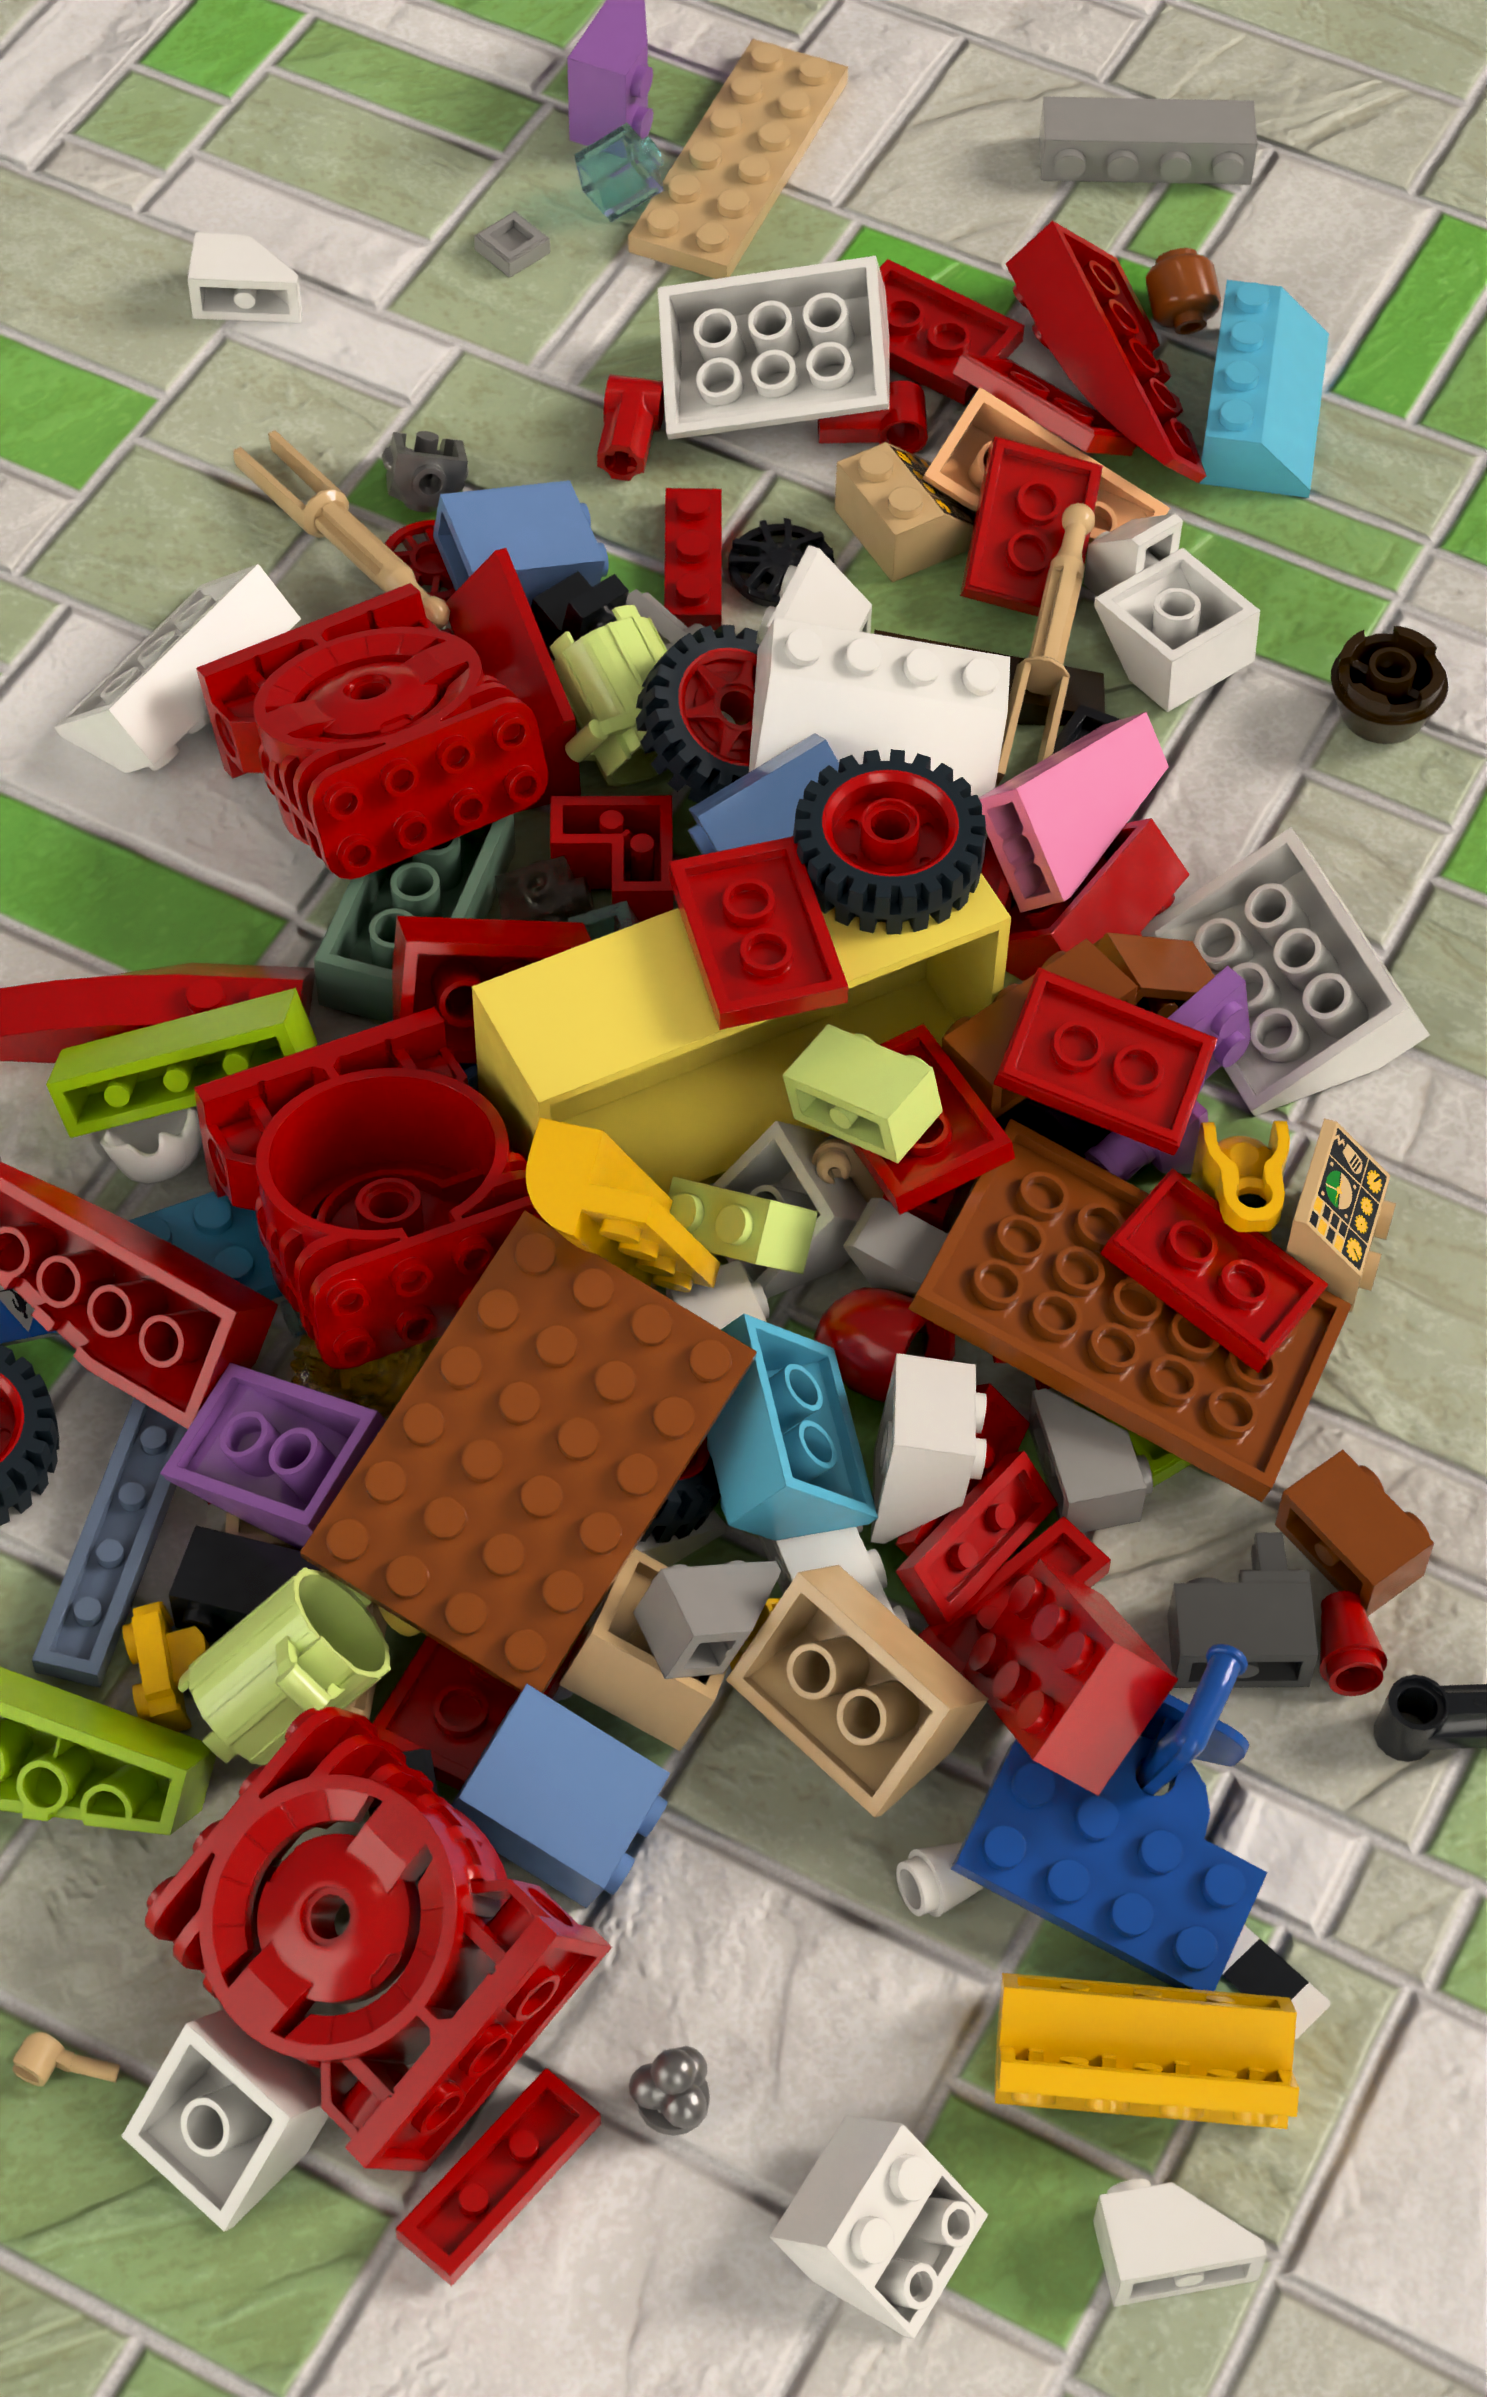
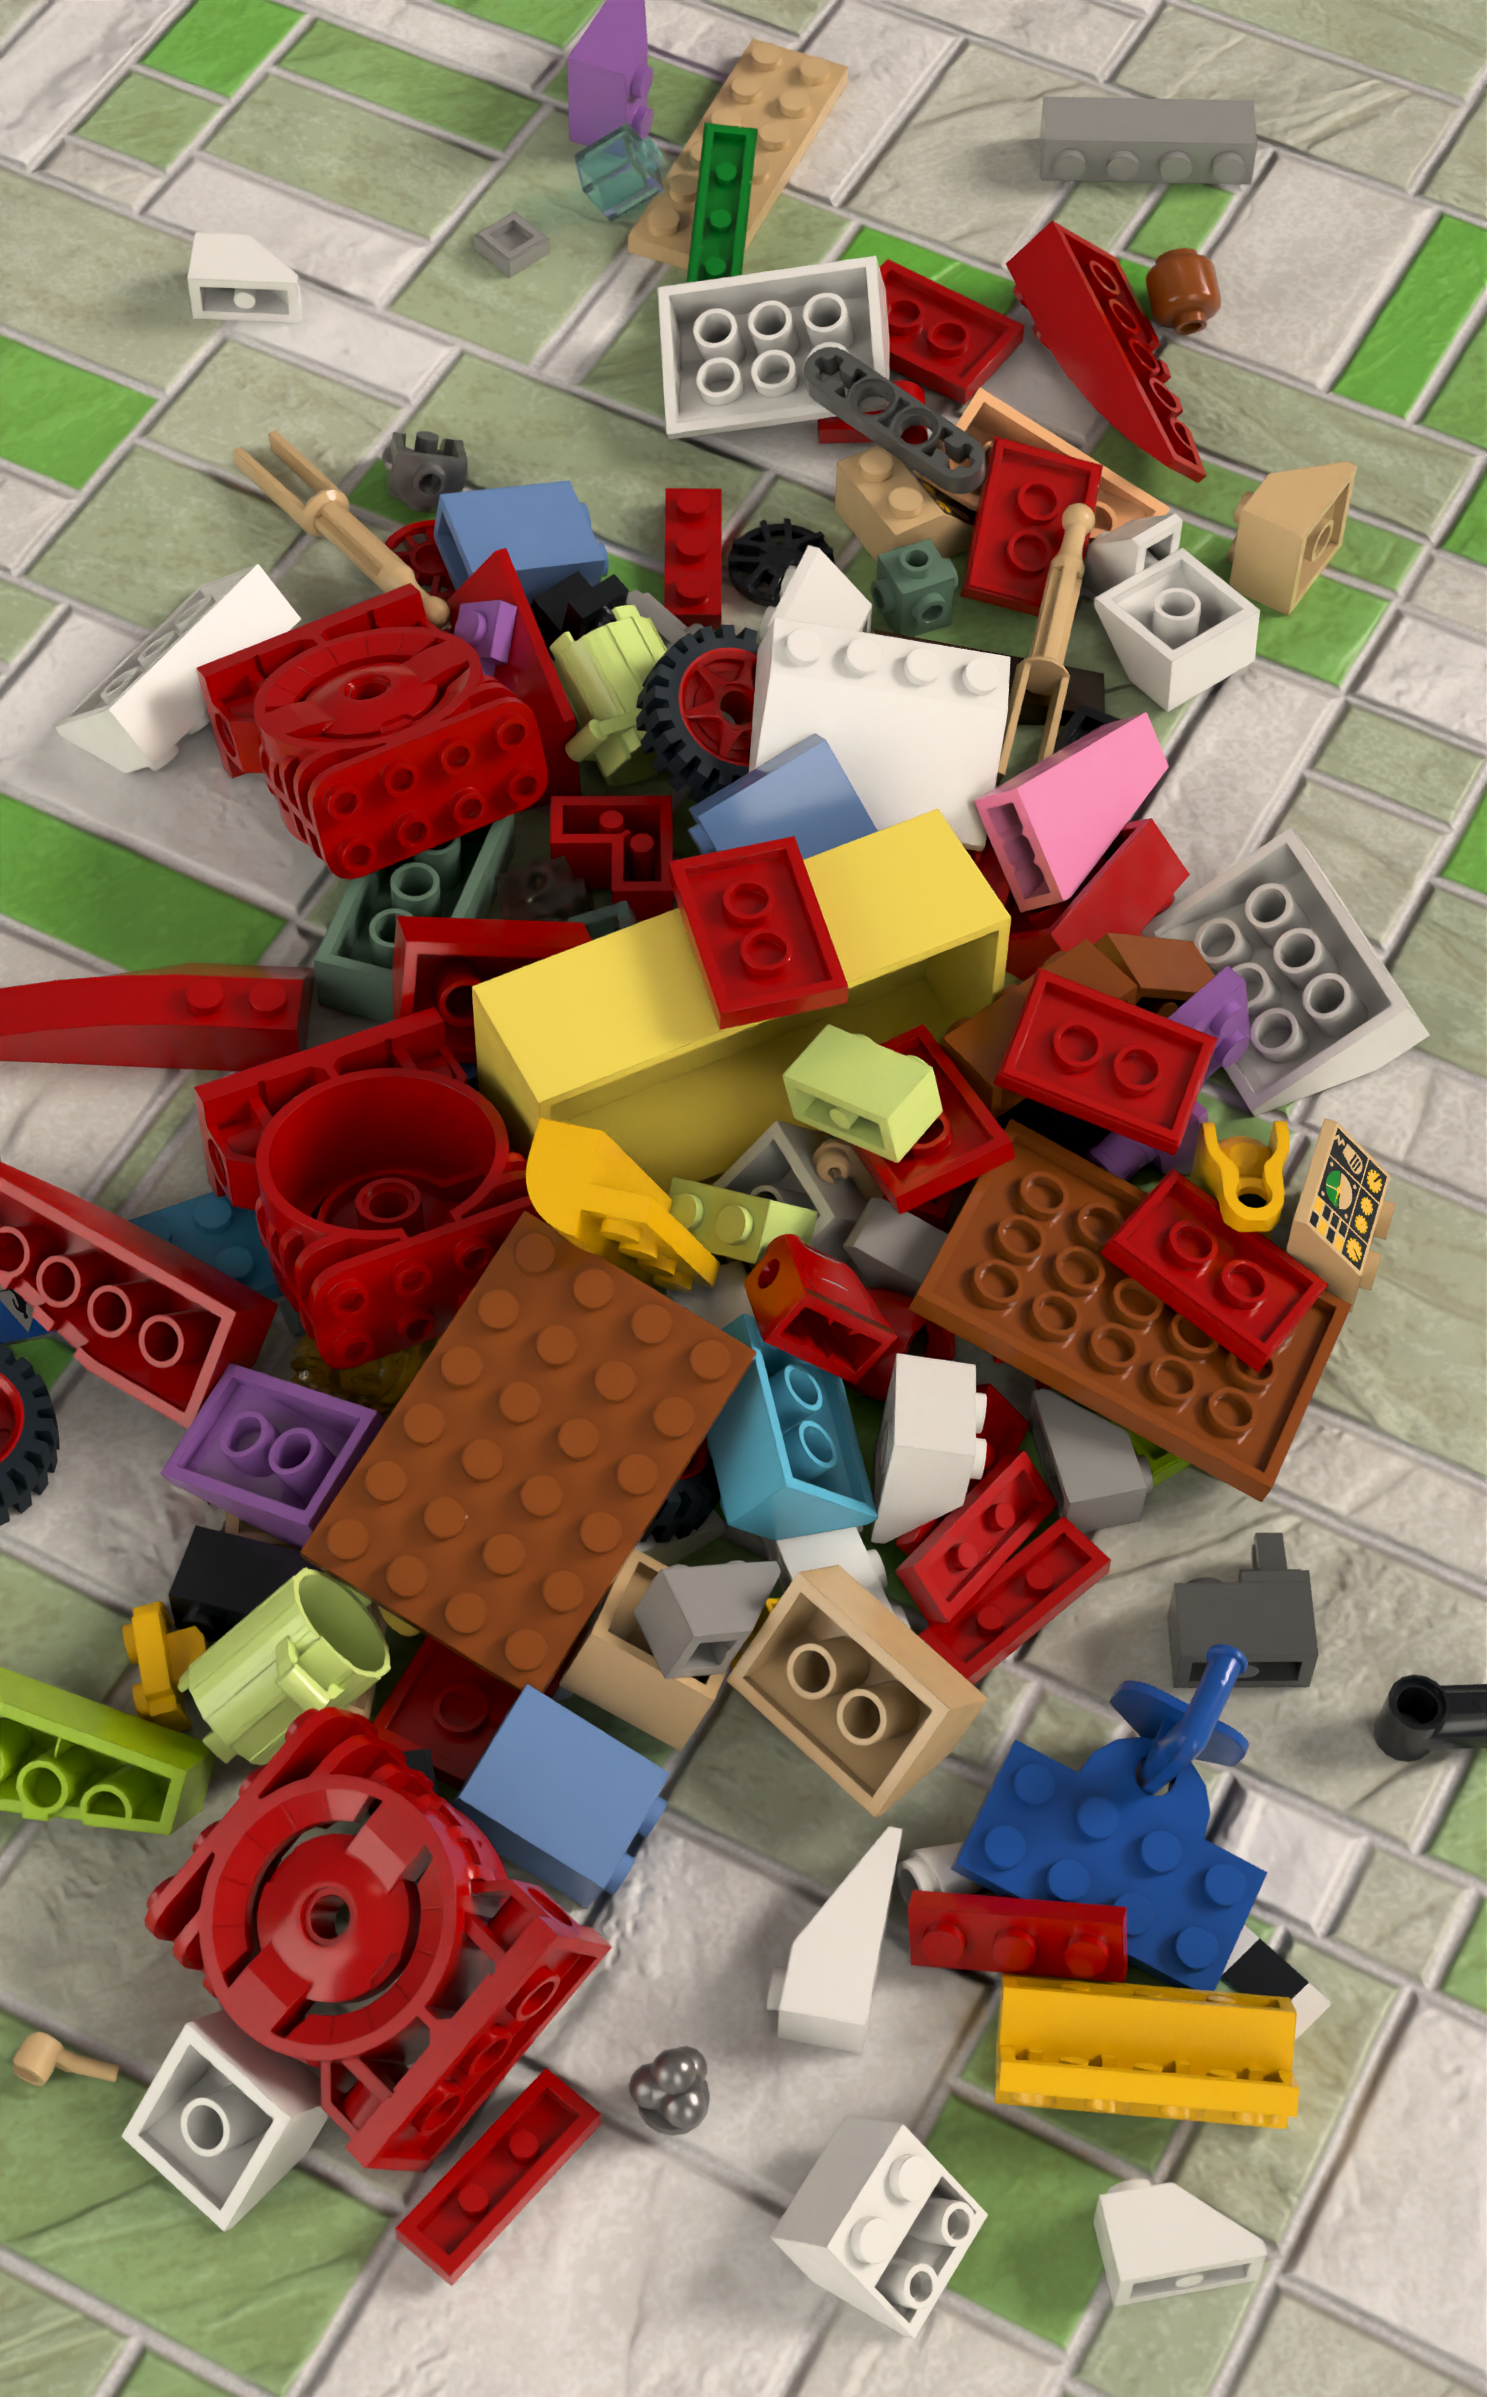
sand blue plate [32,1398,188,1688] -> none
lime brick [46,988,318,1138] -> none
white hair [100,1107,202,1184] -> none
red piece [597,374,665,481] -> none
wheel [793,749,986,934] -> none
red tile [952,354,1137,456] -> none
red brick [963,1558,1179,1796] -> none
medium azure slope [1198,280,1329,498] -> none
dark orange brick [1275,1450,1434,1616] -> none
red cone [1319,1591,1388,1696] -> none
dark brown cone [1331,626,1448,744] -> none
none -> medium lavender plate [454,600,517,677]
none -> green tile [686,123,758,283]
none -> red torso [744,1234,898,1385]
none -> white slope [767,1826,902,2054]
none -> dark grey beam [804,347,986,494]
none -> sand green brick [871,538,959,637]
none -> red plate [908,1890,1128,1983]
none -> tan slope [1227,461,1357,616]

